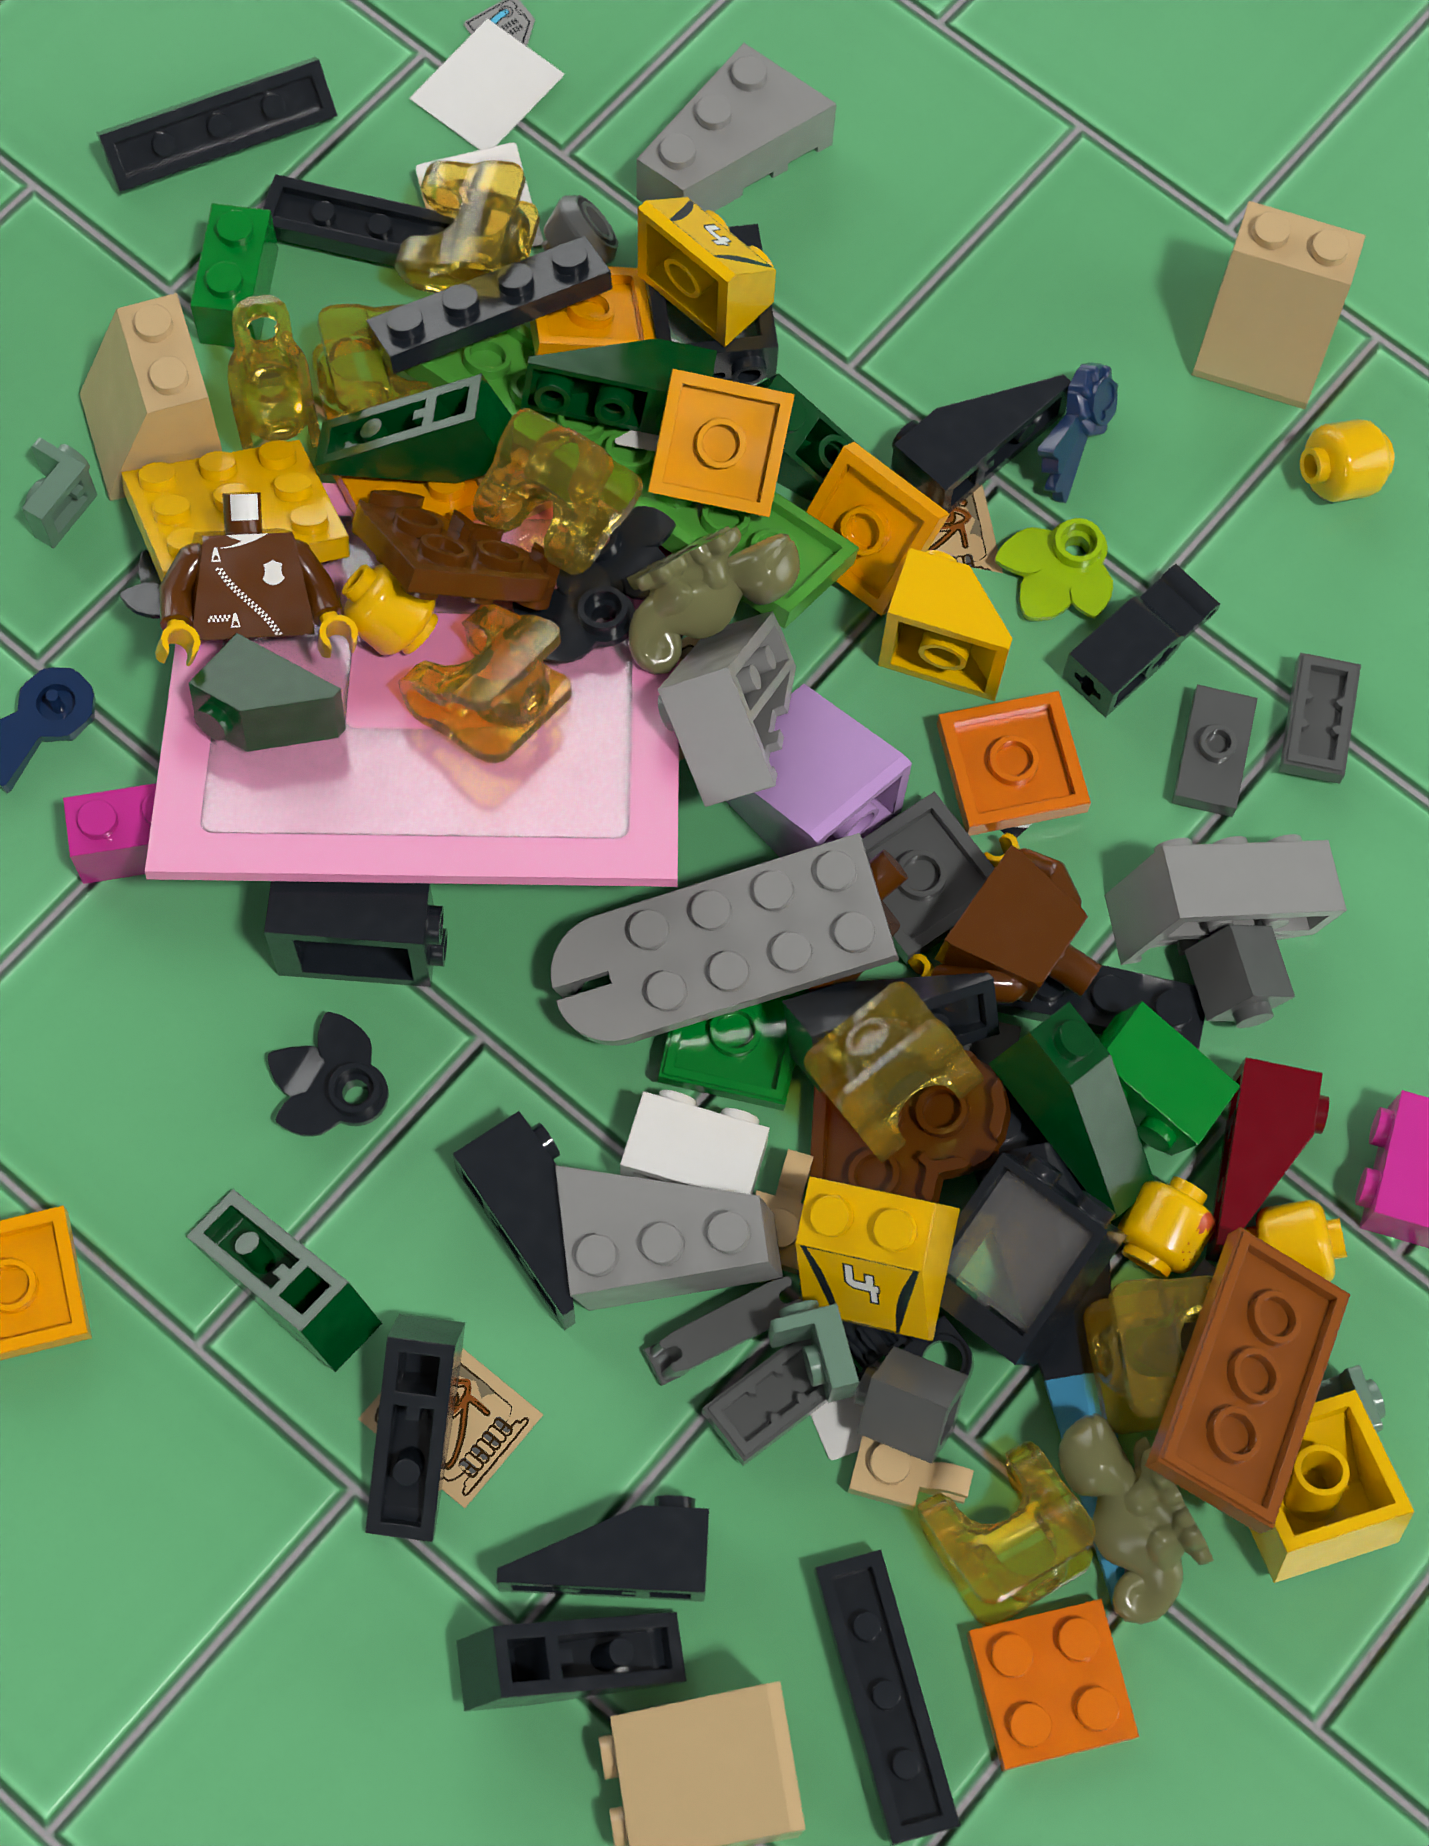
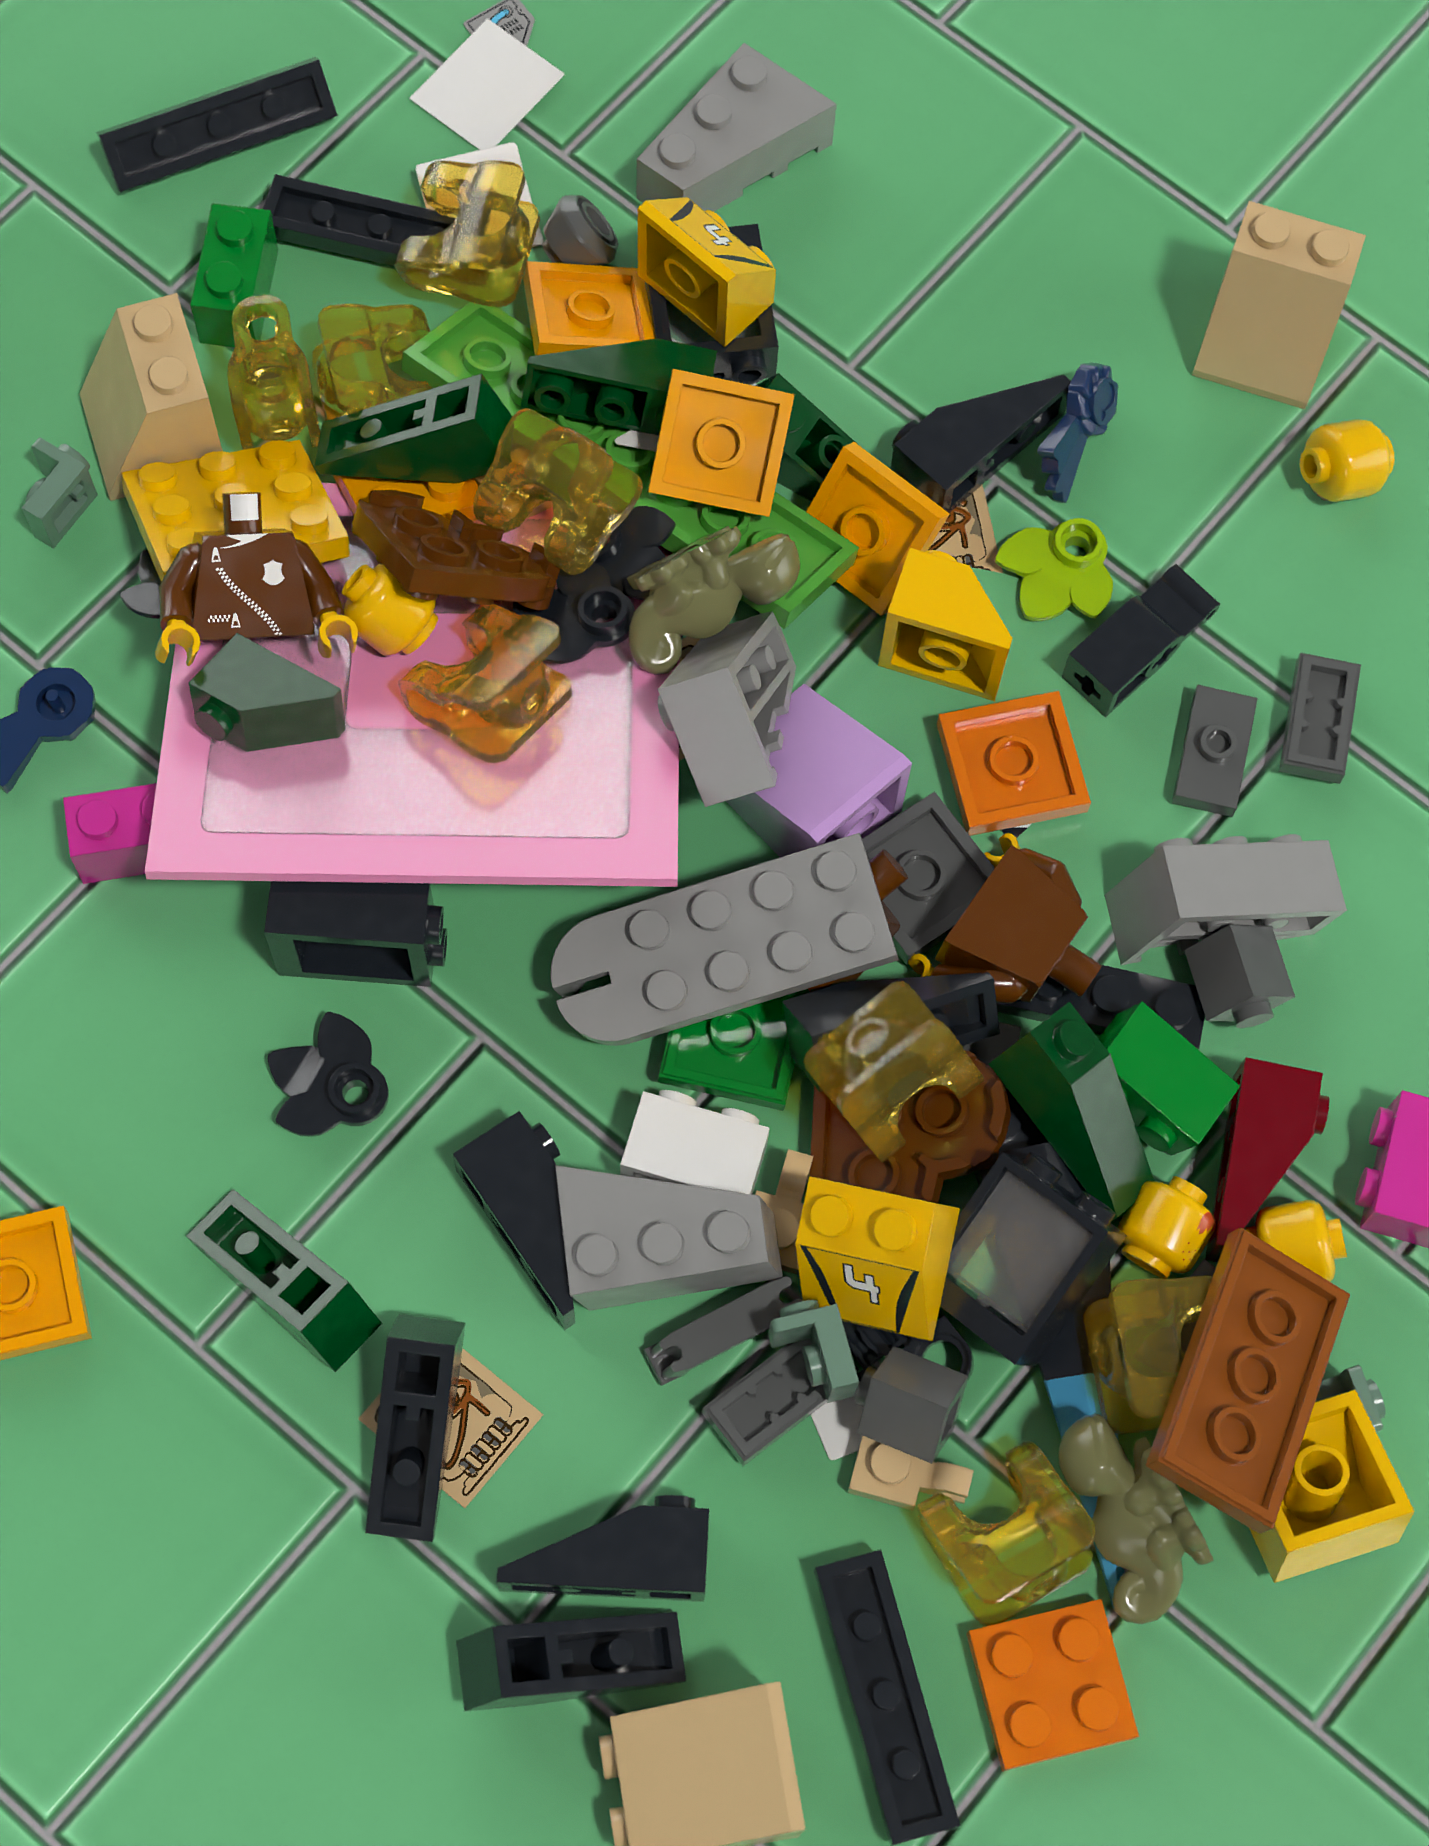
black plate [366,236,613,374] -> none

